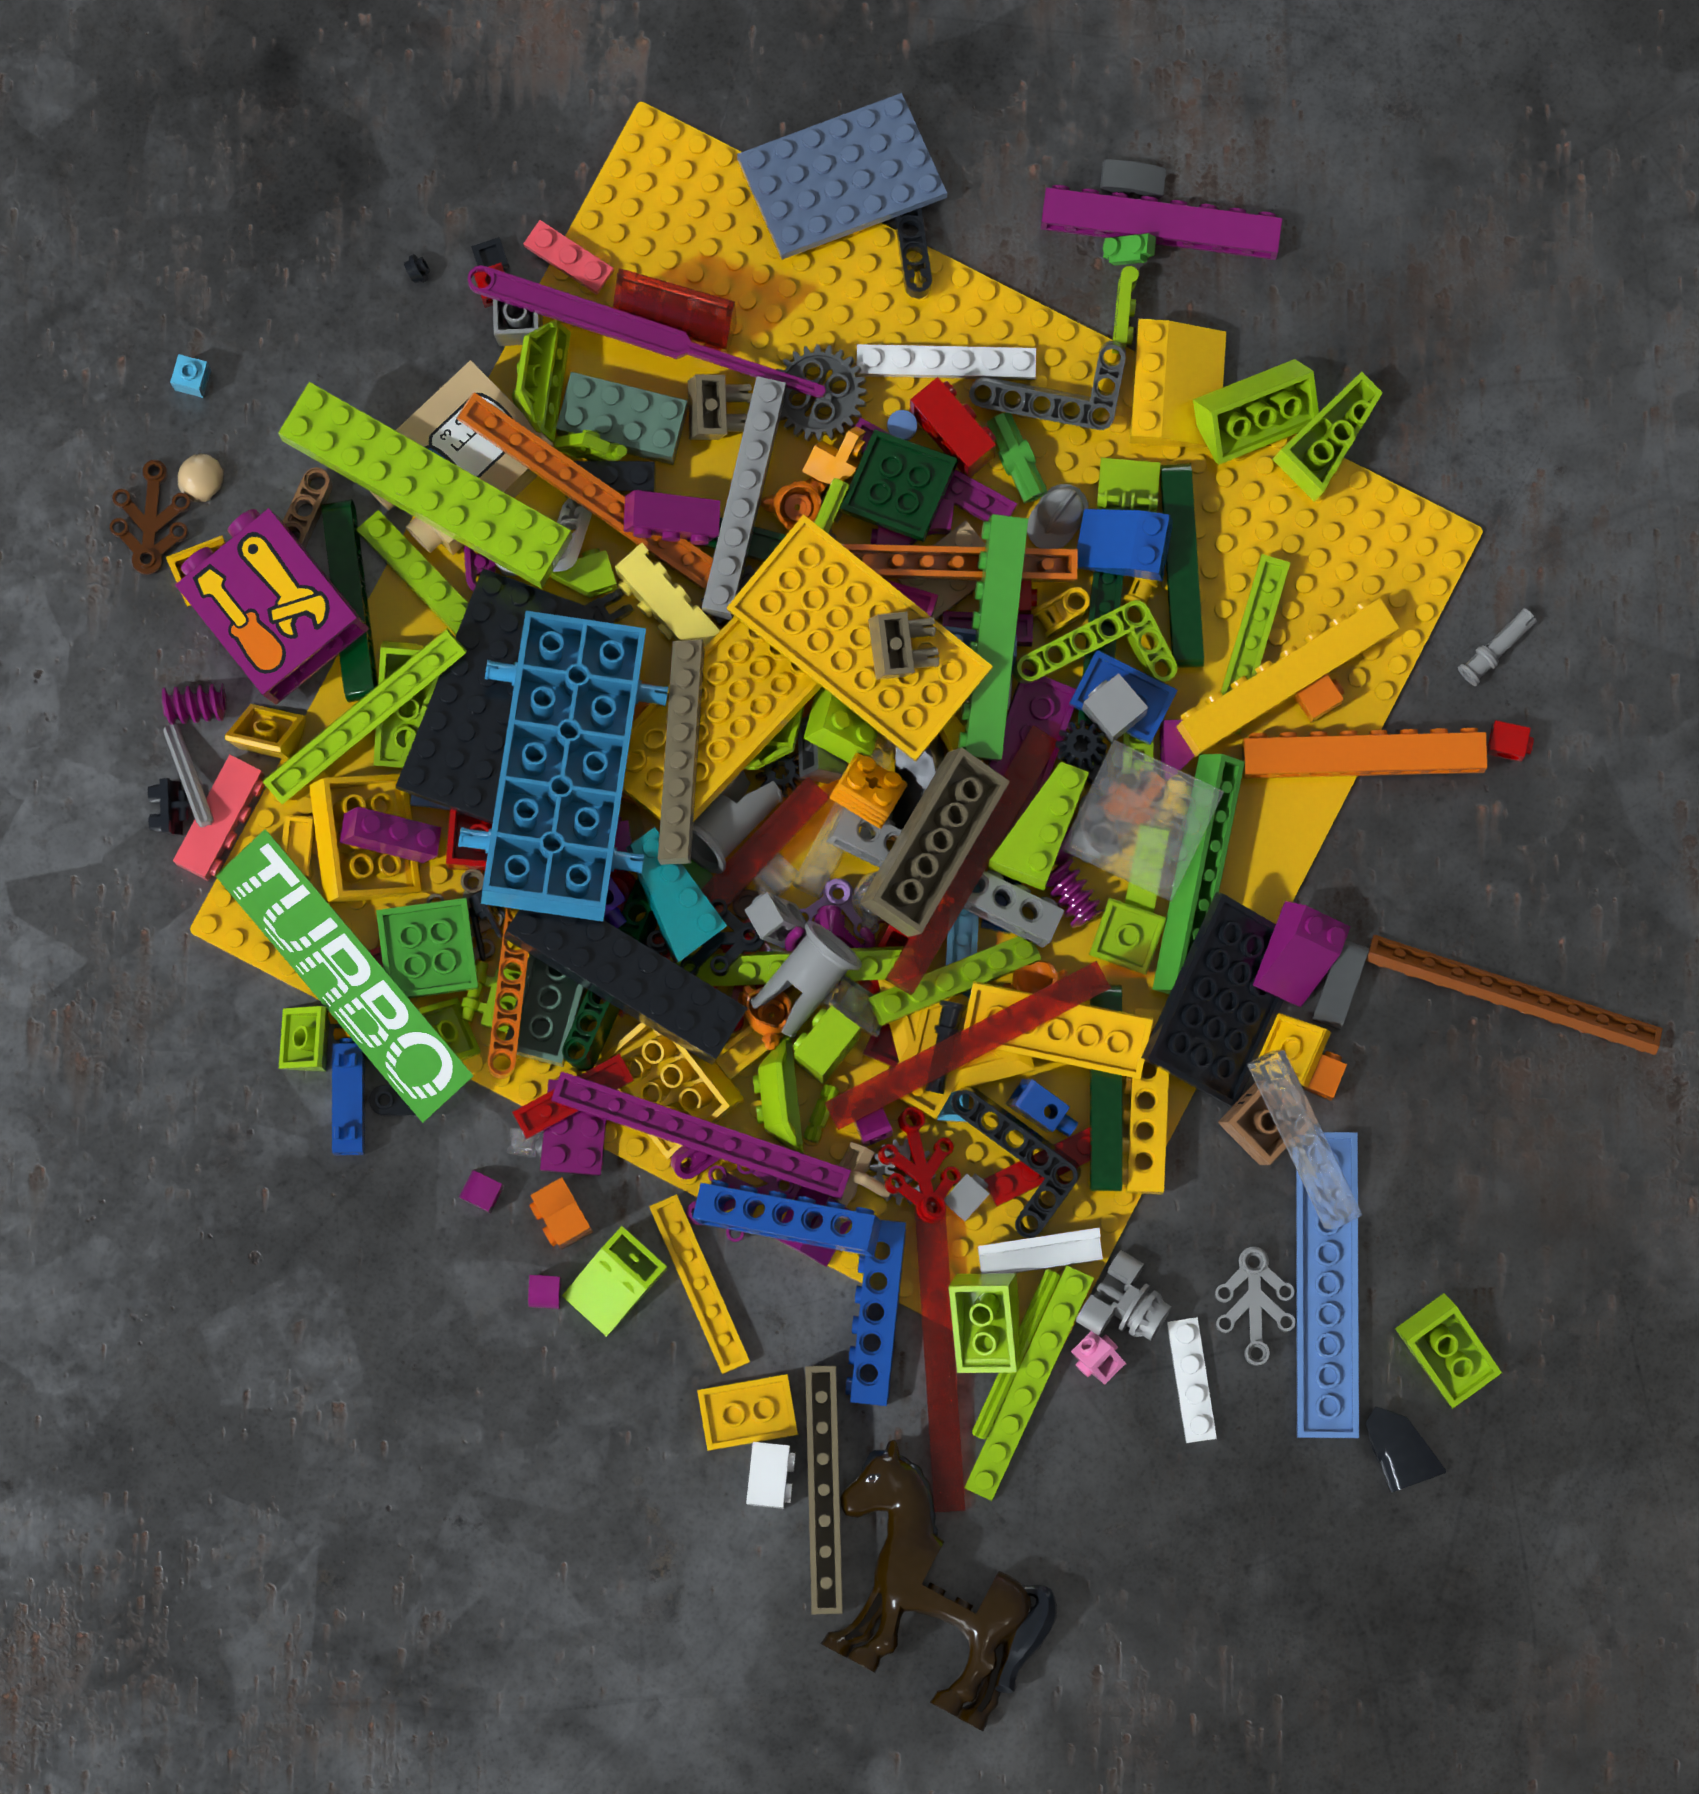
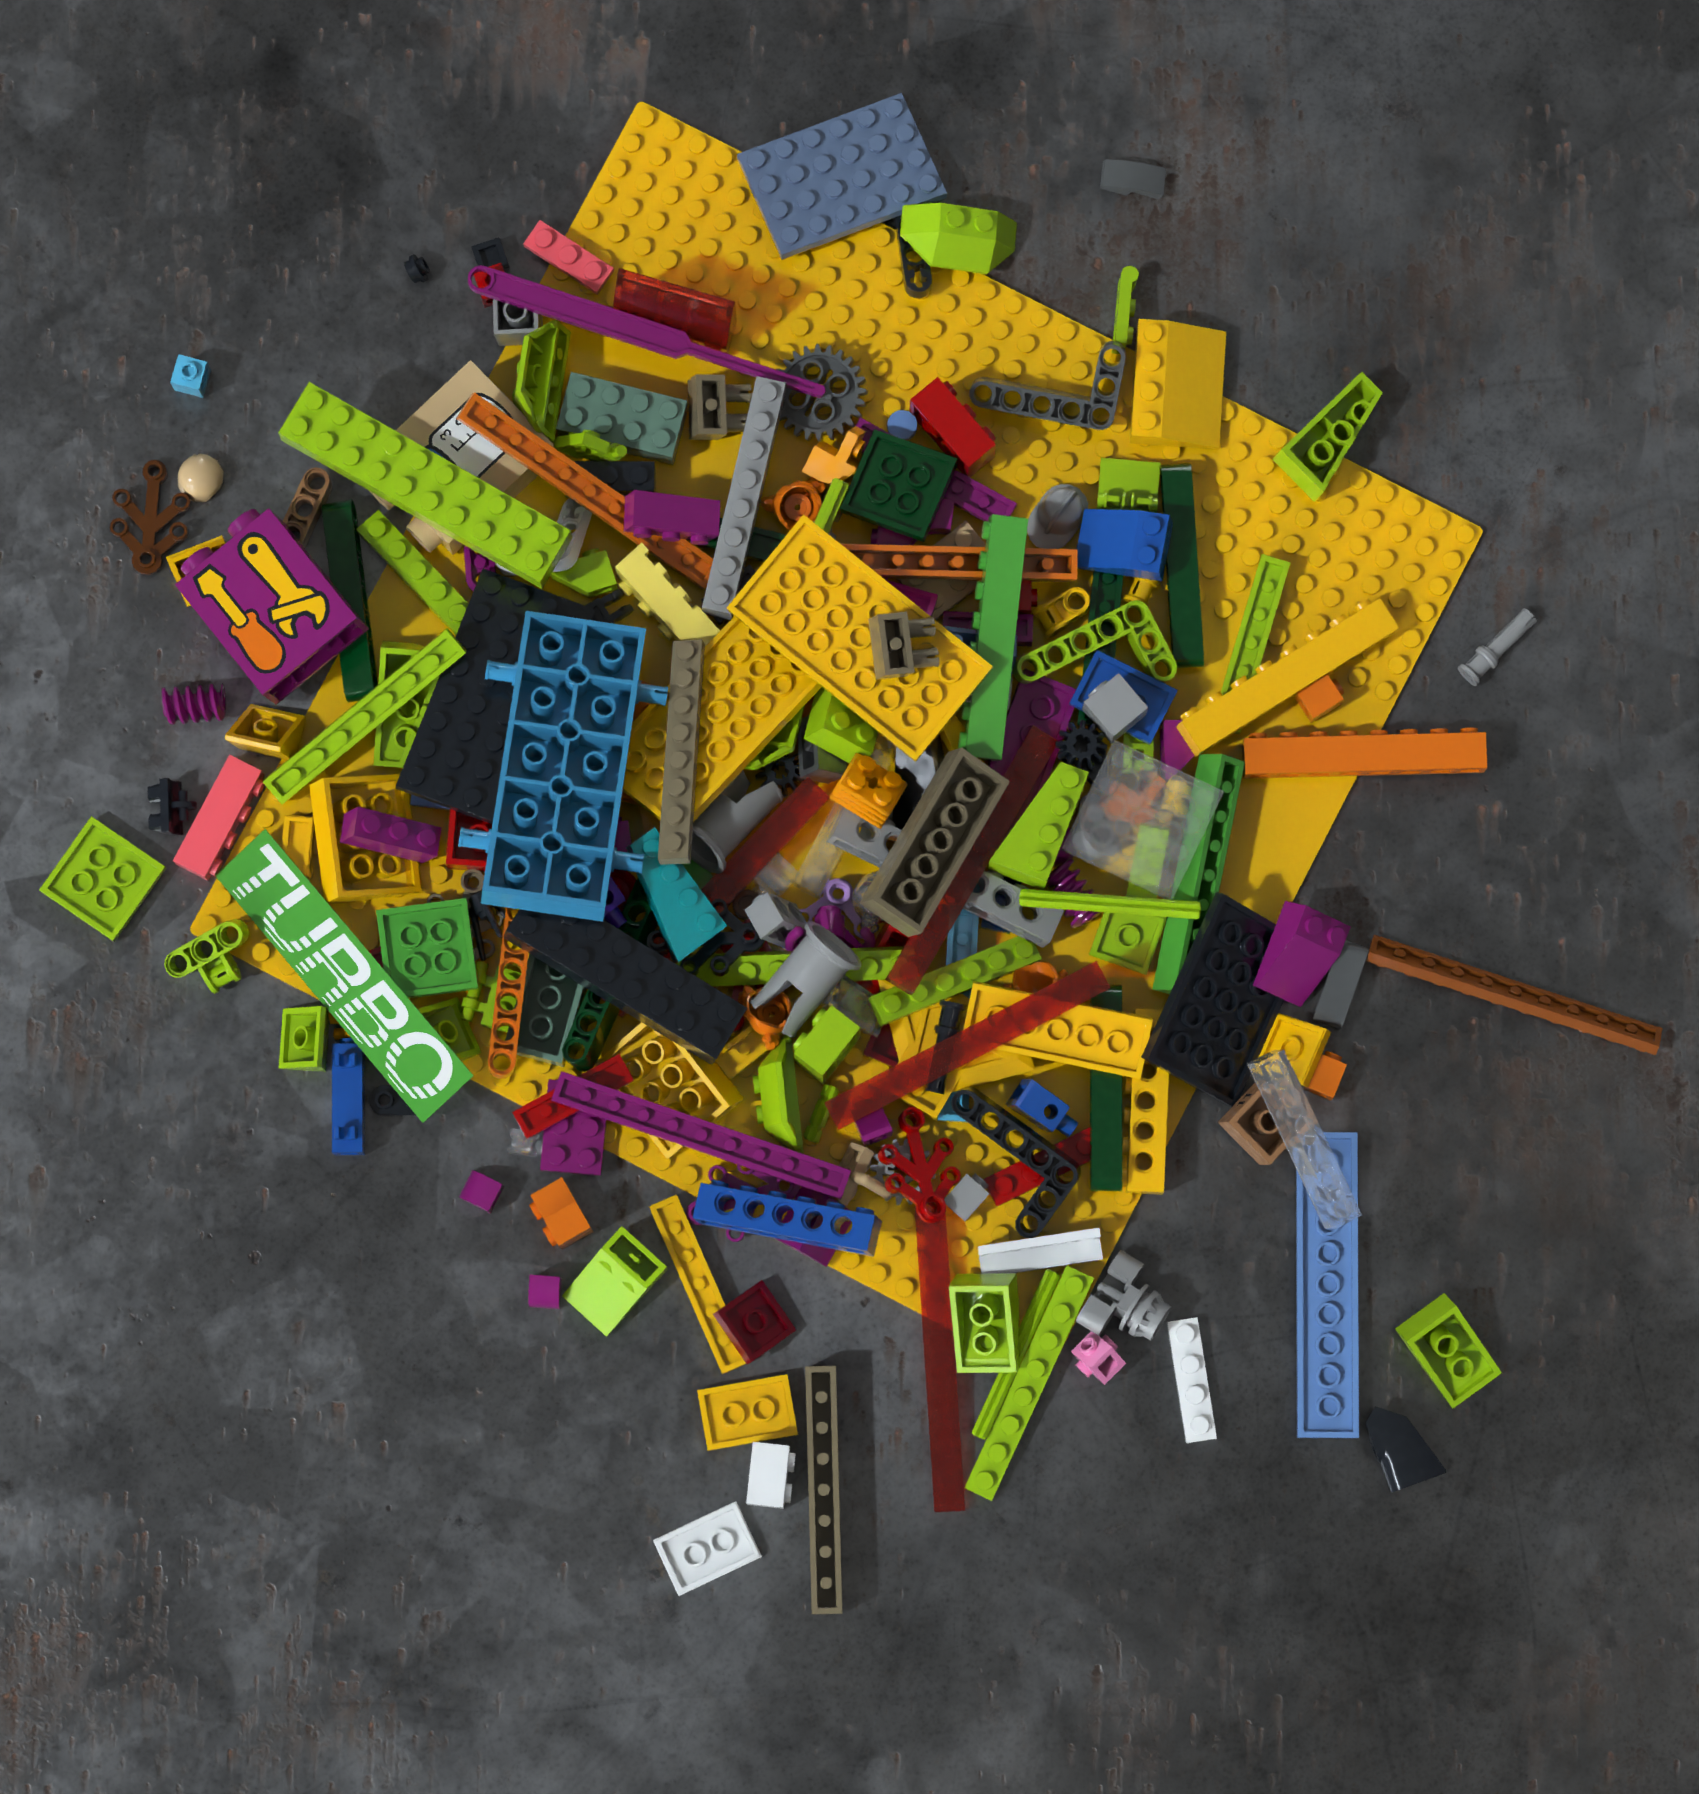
light grey axle [163,724,214,827] -> none
magenta plate [670,1146,720,1179] -> none
dark brown animal [821,1440,1057,1731] -> none
blue brick [845,1219,907,1406] -> none
white plate [857,344,1036,380] -> none
bright green piece [987,412,1048,504] -> none
magenta brick [1041,185,1282,260] -> none
bright green piece [1103,233,1156,266] -> none
lime slope [1193,359,1319,465] -> none
light grey plant [1215,1247,1296,1366] -> none
red brick [1487,720,1534,762] -> none
none -> lime plate [39,816,167,942]
none -> lime beam [164,919,249,994]
none -> white tile [653,1501,762,1596]
none -> dark red plate [713,1280,796,1365]
none -> lime wedge [900,203,1017,275]
none -> lime axle [1019,889,1201,919]

